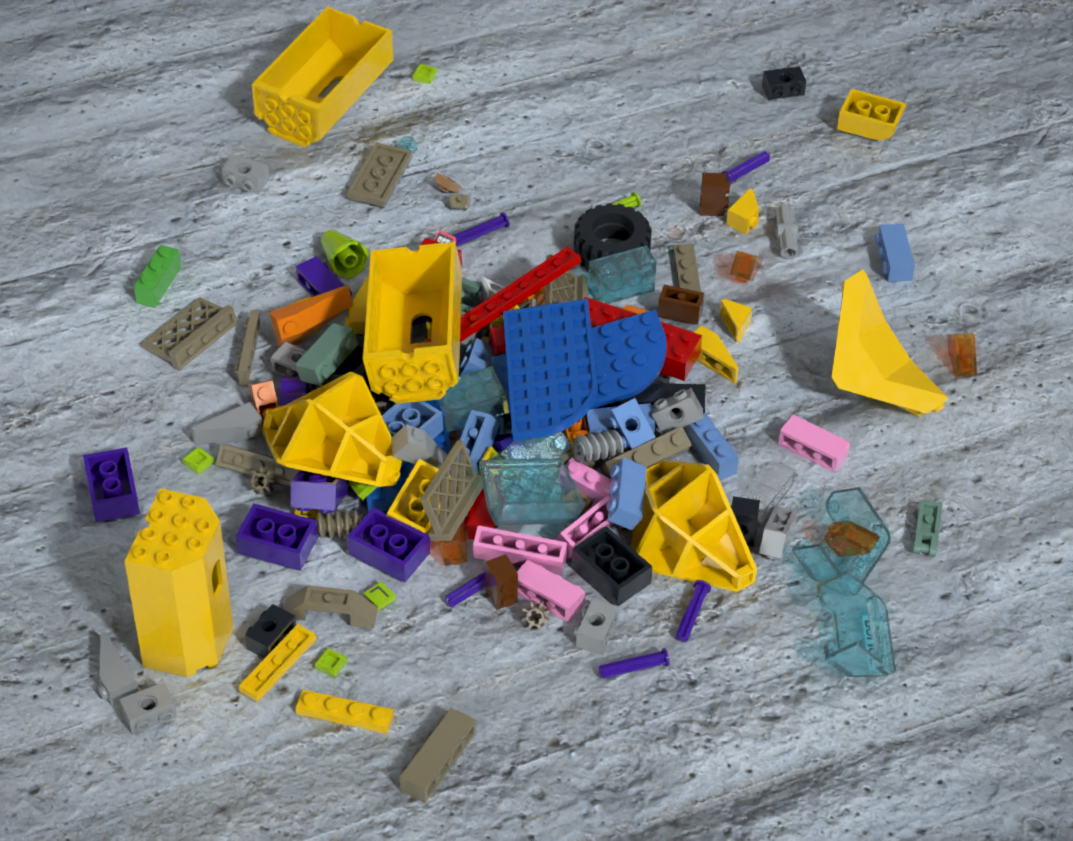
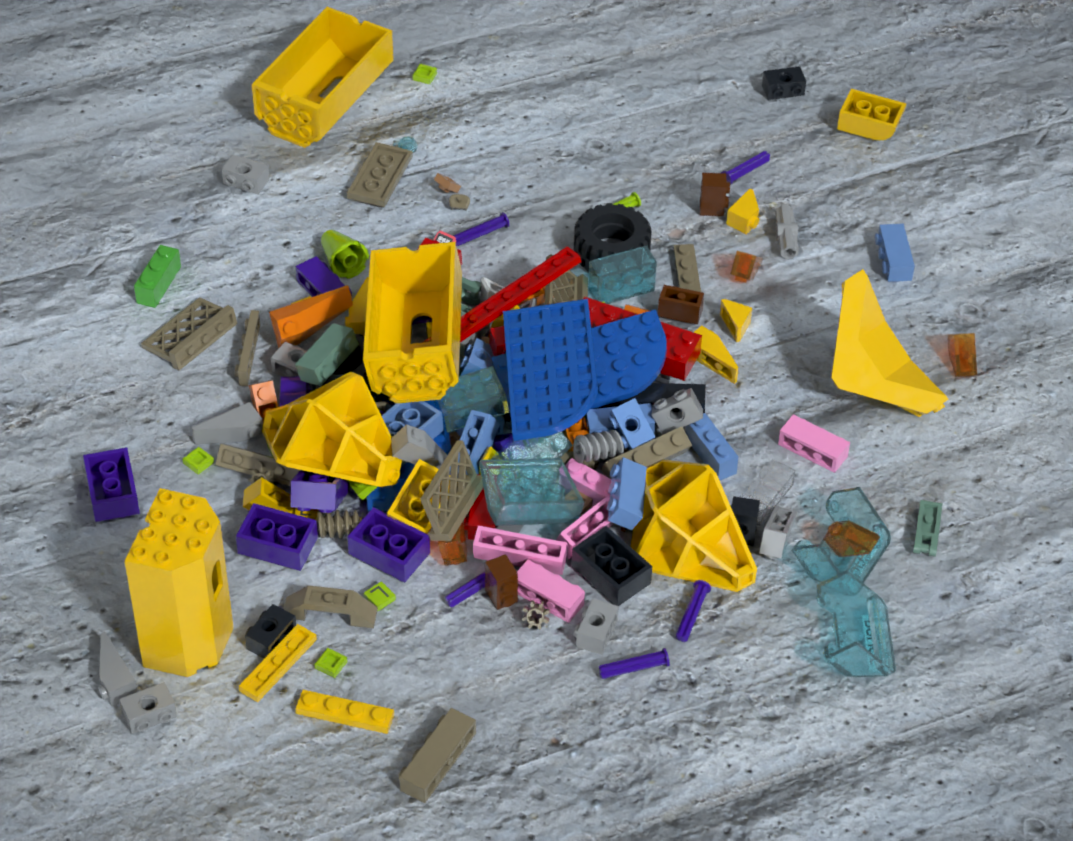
none -> yellow slope [243,477,295,514]

